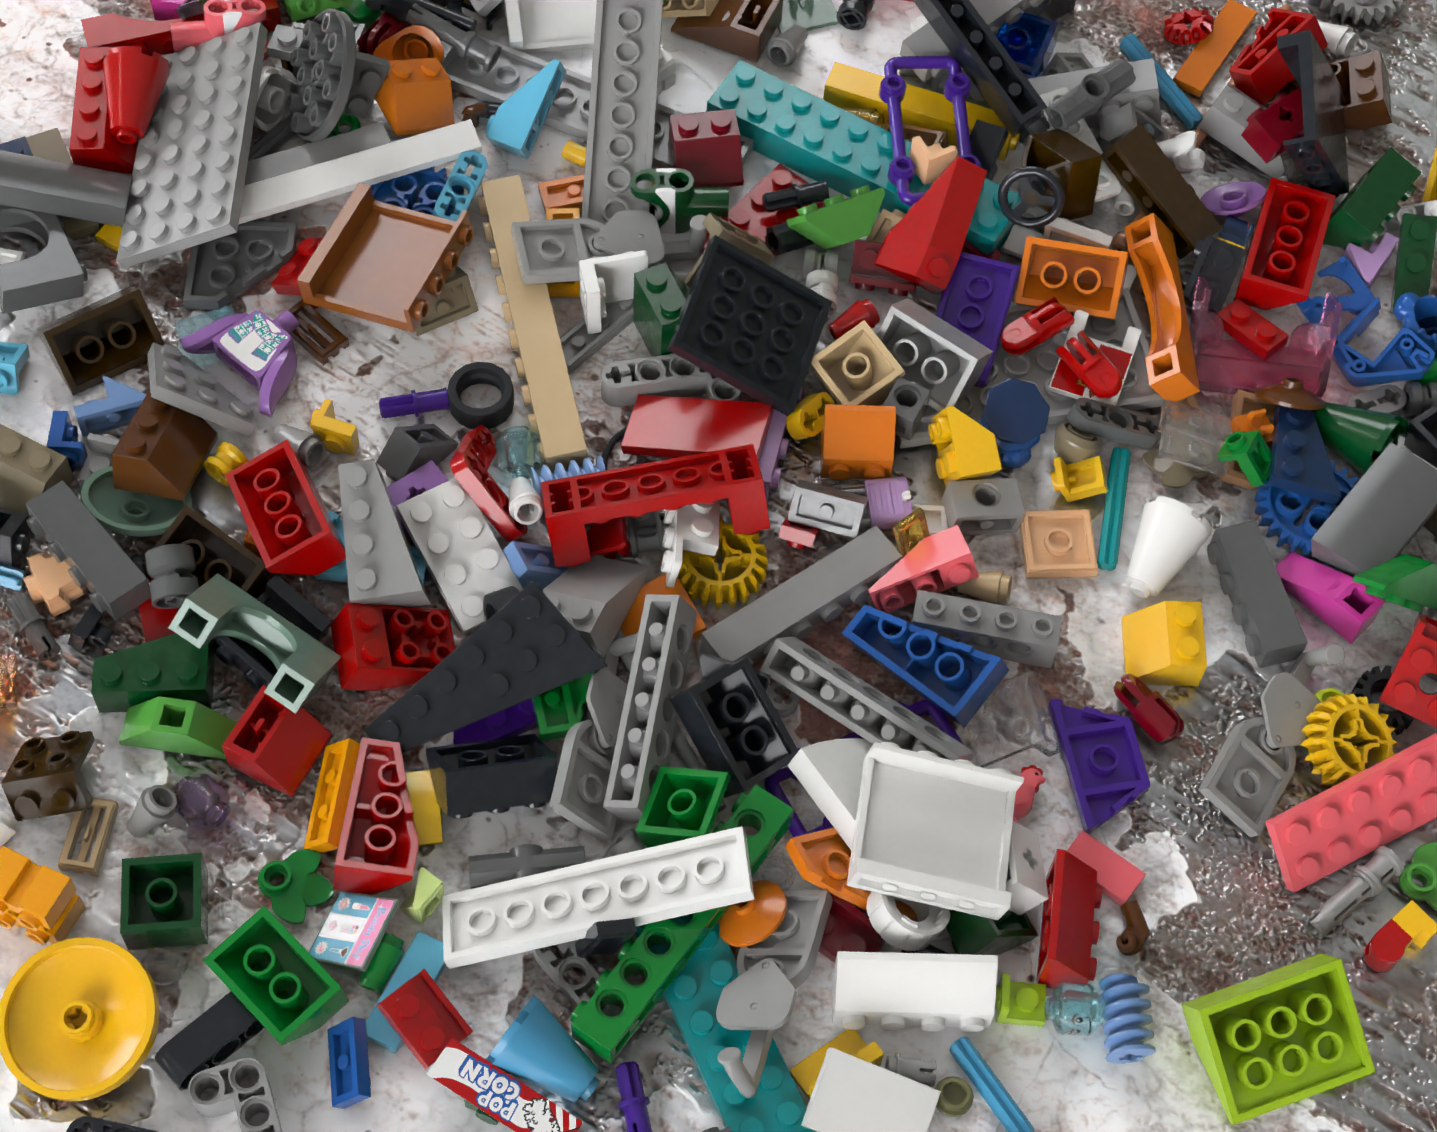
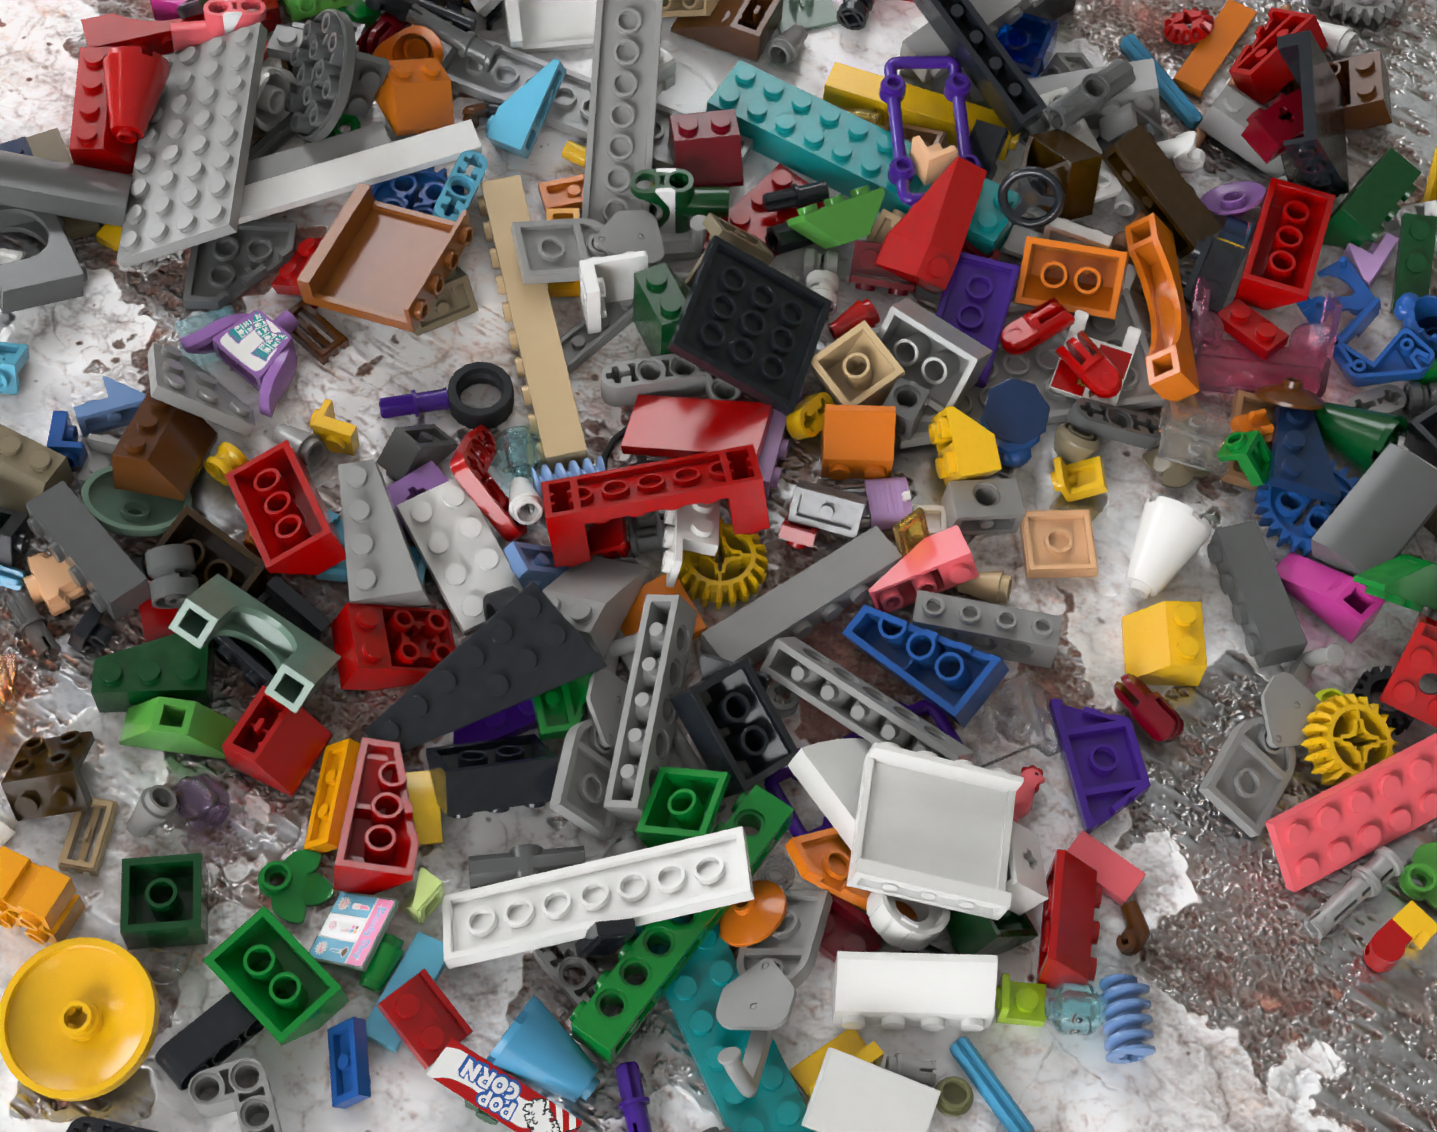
dark brown slope [37,286,165,396] -> none
teal axle [1097,447,1131,571] -> none
lime slope [1181,954,1375,1125] -> none

